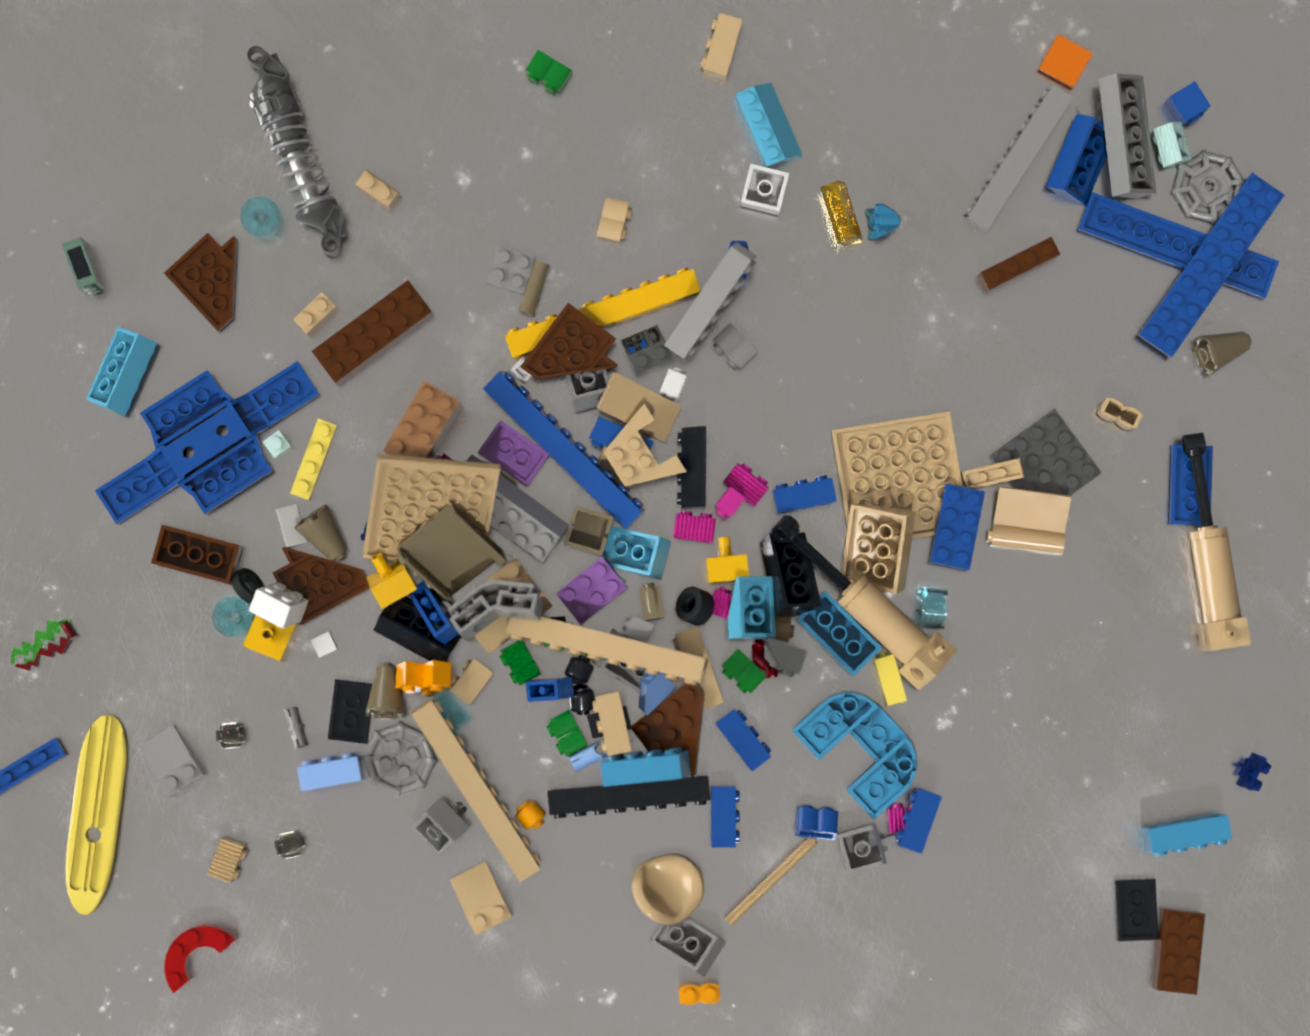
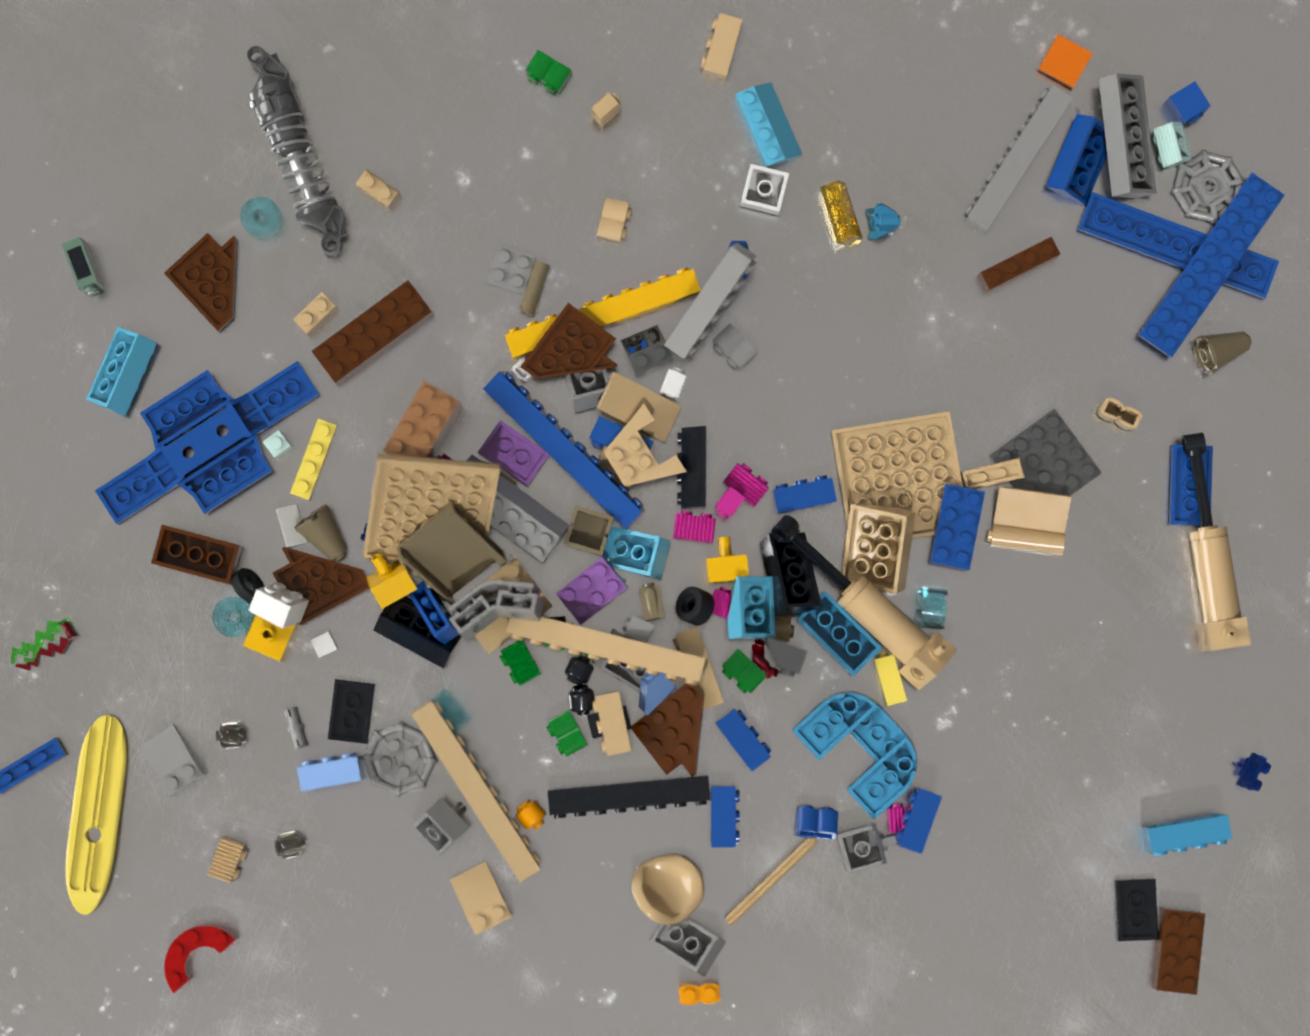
dark tan cone [365,663,406,719] -> none
light orange brick [396,660,451,696] -> none
tan brick [450,659,494,705] -> none
blue brick [526,677,574,702] -> none
light blue piece [568,738,608,772] -> none
dark azure brick [600,747,691,787] -> none
none -> tan brick [590,92,621,127]

